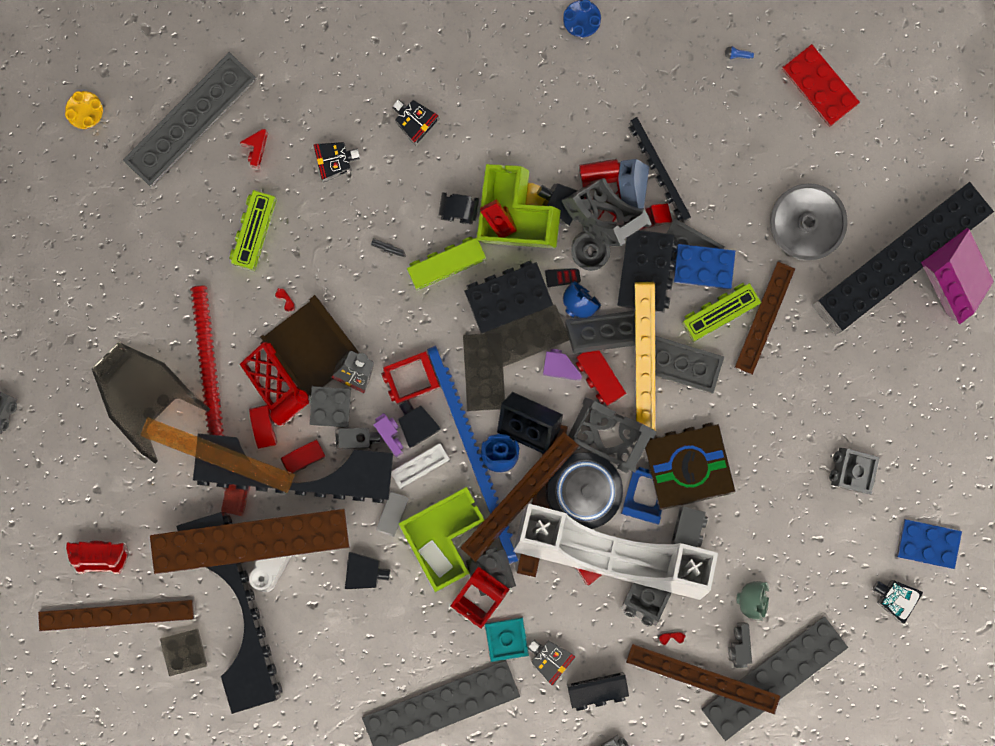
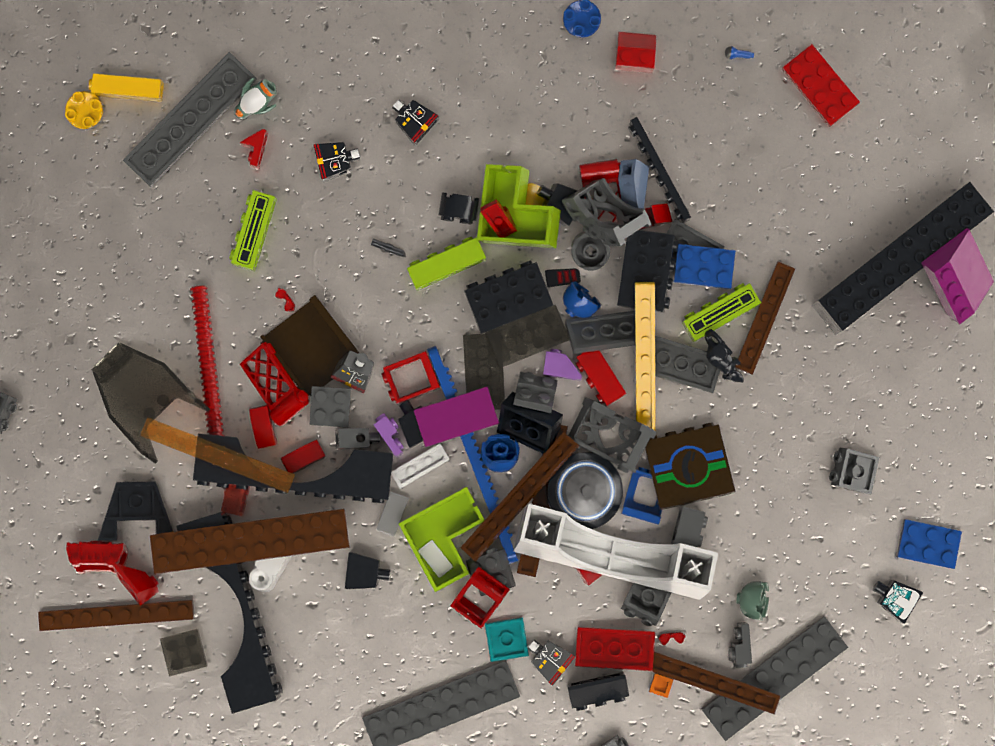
flat silver dish [770,183,847,261] -> none
none -> yellow brick [89,74,164,102]
none -> black wing [97,481,173,541]
none -> red slope [113,564,159,606]
none -> animal [234,78,277,120]
none -> magenta tile [414,387,499,447]
none -> dark grey plate [513,372,558,413]
none -> red plate [575,627,655,671]
none -> red slope [615,32,656,73]
none -> orange plate [649,673,673,698]
none -> black animal [705,329,744,383]

